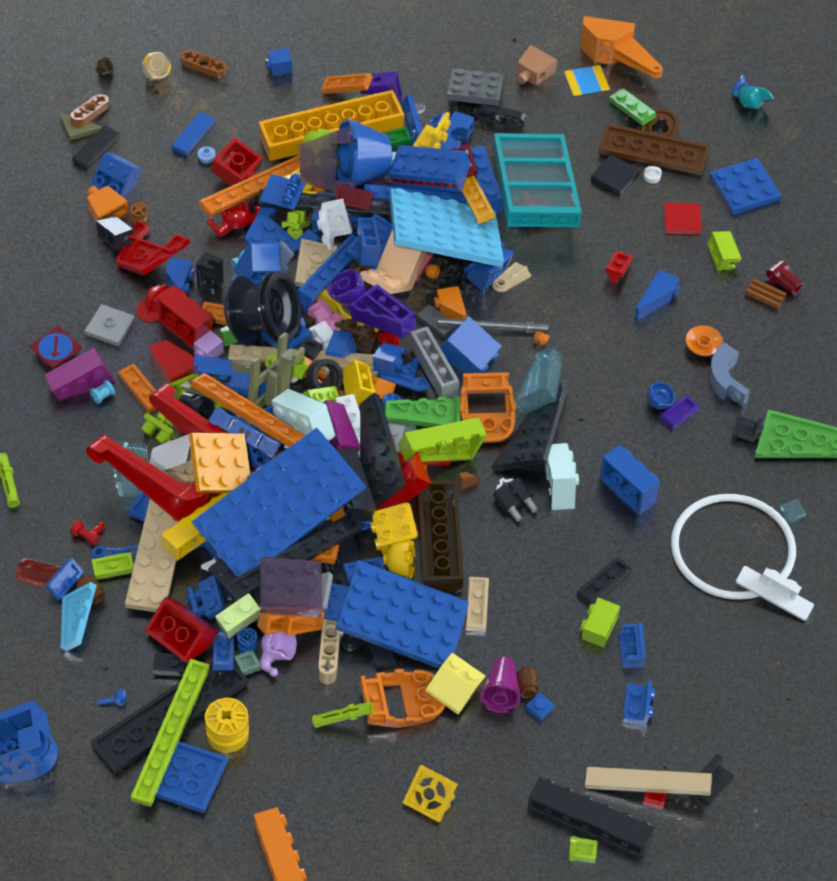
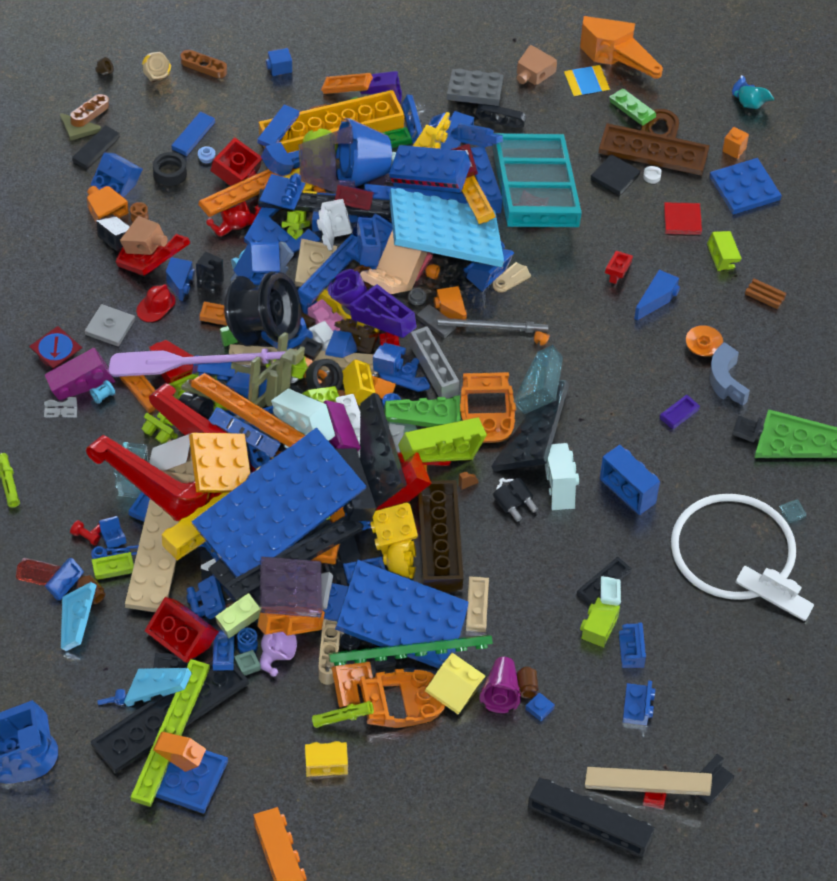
red brick [157,285,214,349] -> none
lavender brick [194,330,224,358] -> none
yellow wheel [205,698,249,753] -> none
yellow piece [402,765,458,822] -> none
slope [440,316,502,373] -> none
lime tile [569,836,598,863] -> none
blue hair [647,381,675,410] -> none
dark red piece [766,261,804,295] -> none
none -> light grey piece [44,397,77,417]
none -> blue bracket [99,516,126,548]
none -> lavender piece [109,348,286,377]
none -> nougat torso [120,216,168,255]
none -> medium azure wing [124,668,191,707]
none -> black tyre [153,152,187,186]
none -> orange slope [153,732,206,772]
none -> blue tile [257,105,300,146]
none -> blue brick [261,142,306,176]
none -> yellow brick [305,741,348,777]
none -> green plate [328,635,493,666]
none -> orange plate [331,662,373,708]
none -> dark grey plate [408,288,427,305]
none -> blue hinge [457,123,503,147]
none -> light aqua tile [601,576,621,606]
none -> orange brick [722,127,749,159]

